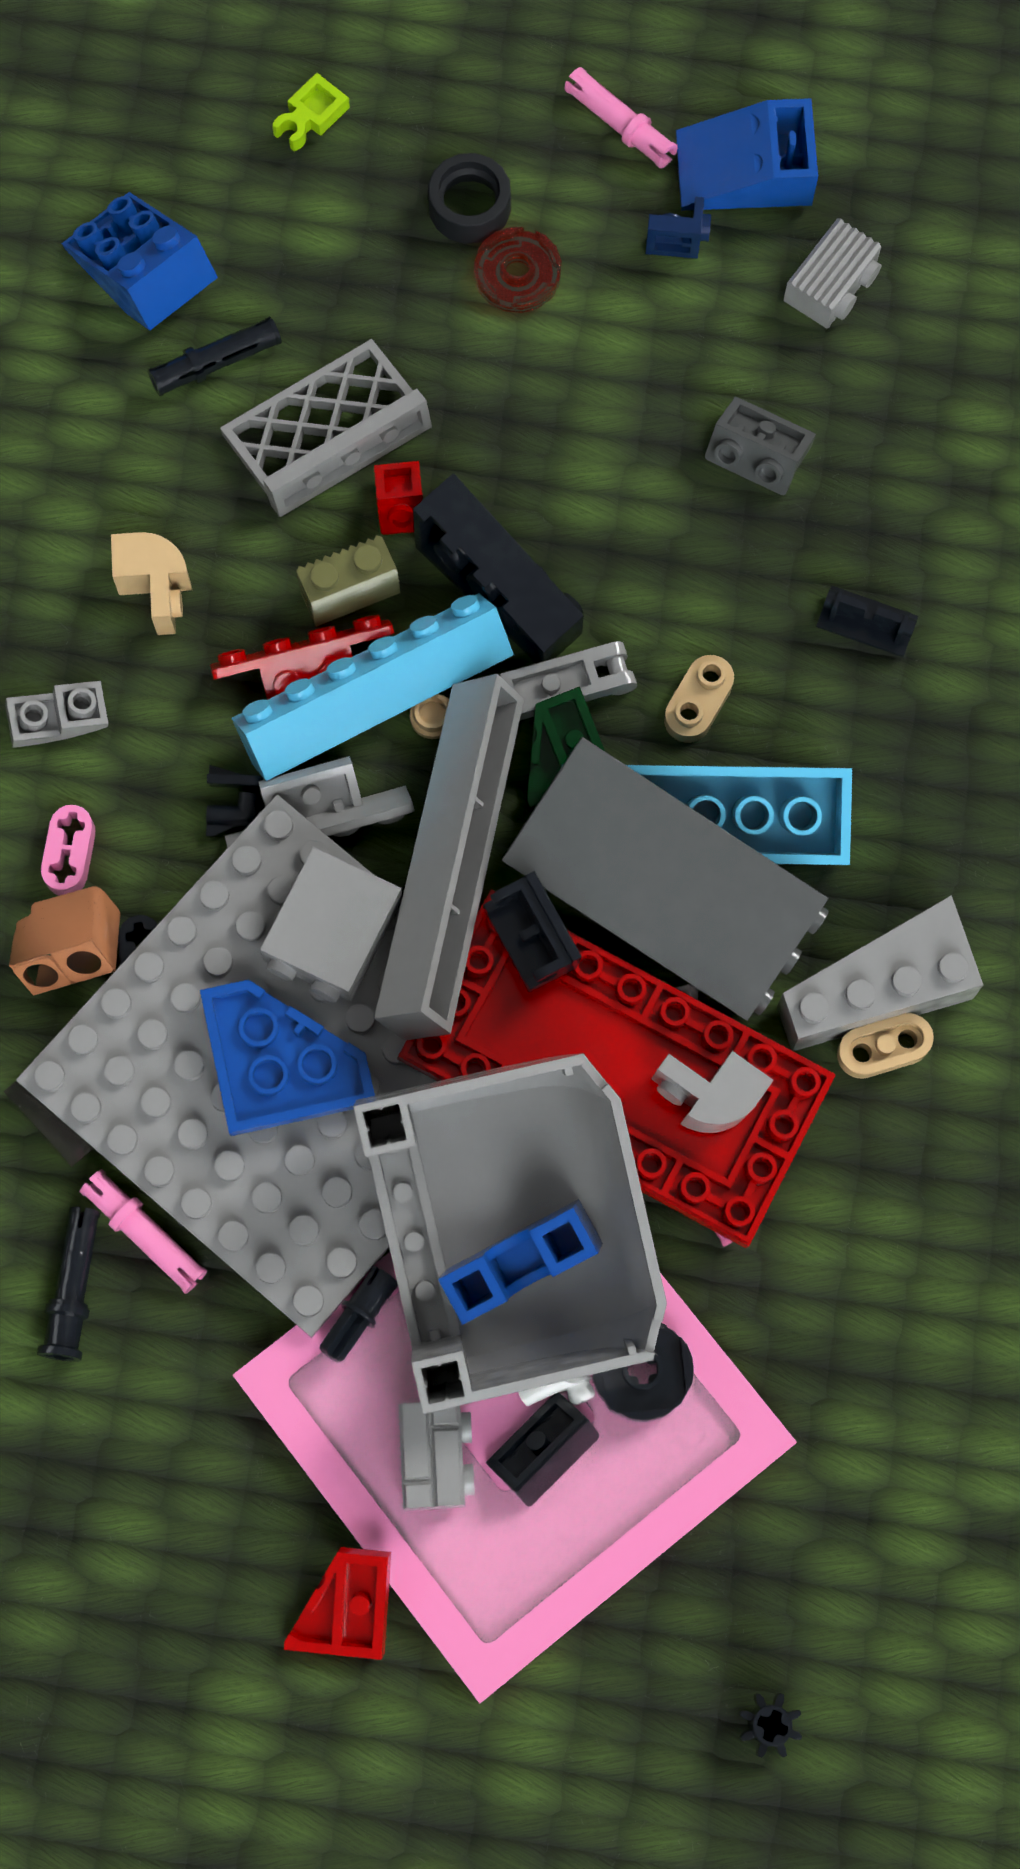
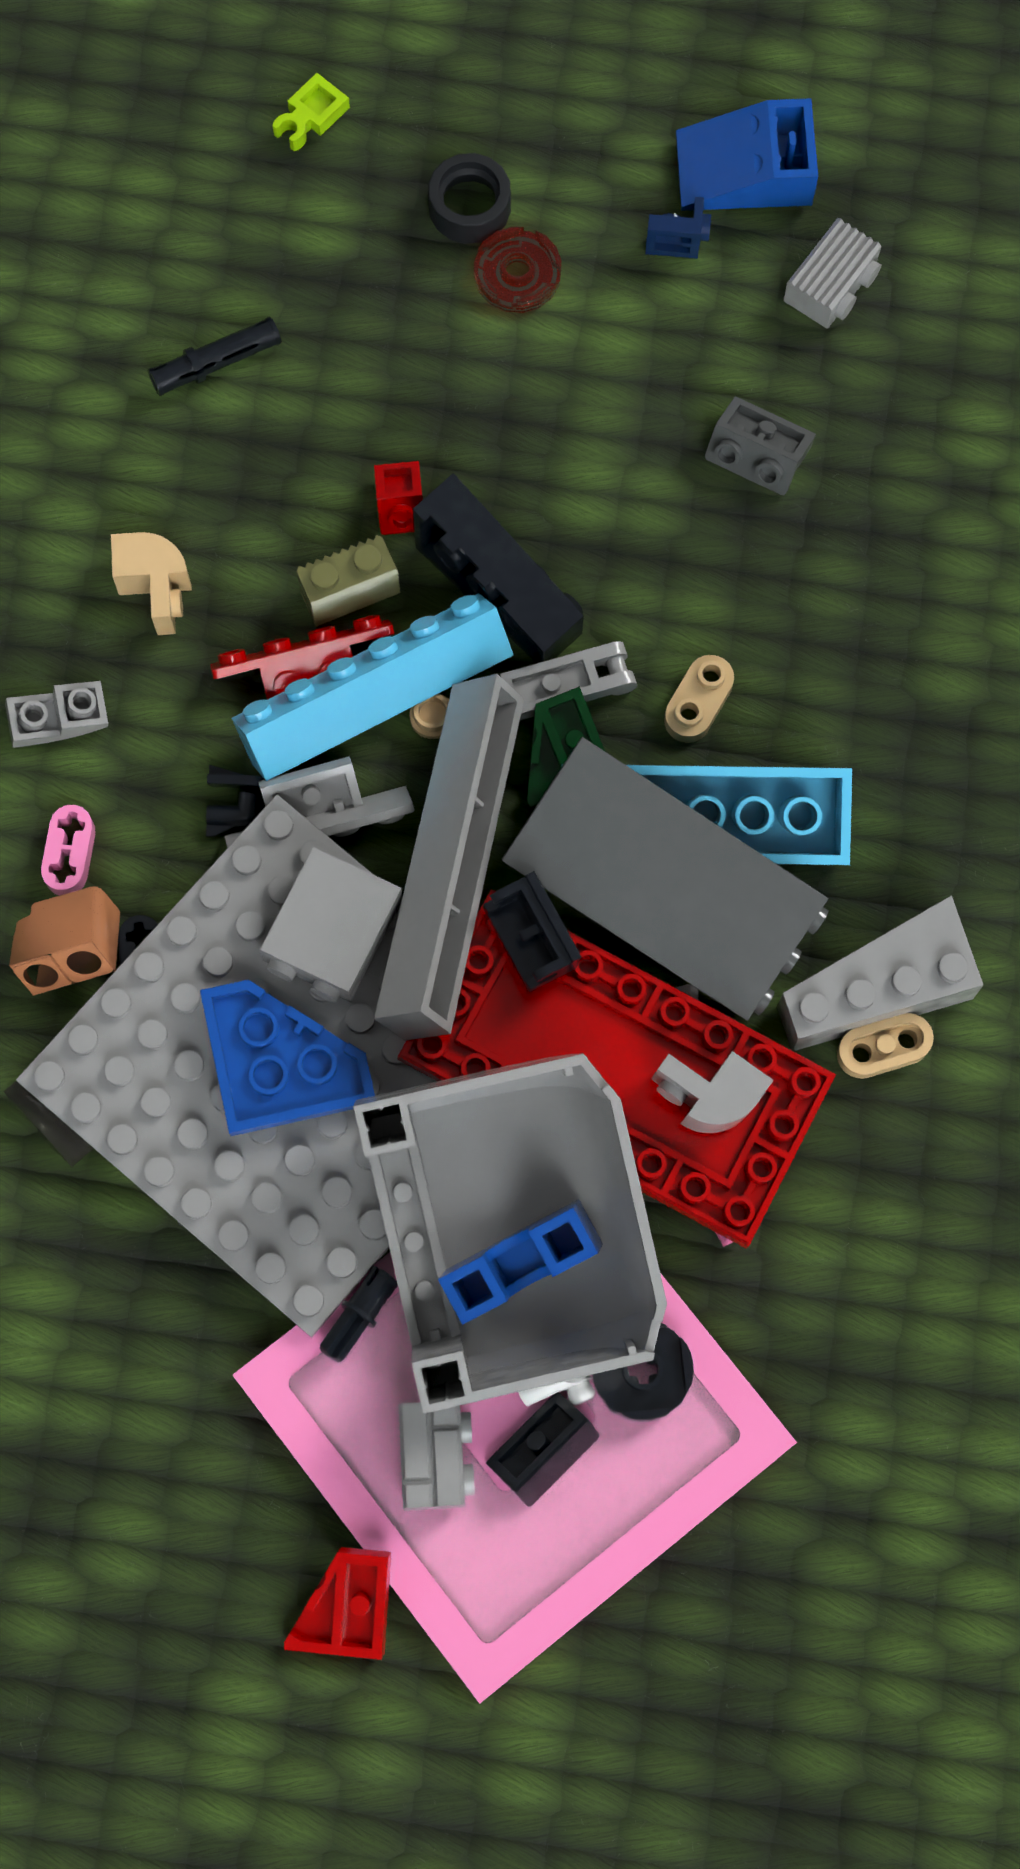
black pin [37,1207,101,1362] -> none
blue slope [61,192,218,331] -> none
bright pink pin [80,1169,207,1294] -> none
light grey fence [220,339,432,517] -> none
bright pink pin [564,67,678,169] -> none
black gear [738,1693,802,1758] -> none
black hinge [816,585,918,657] -> none

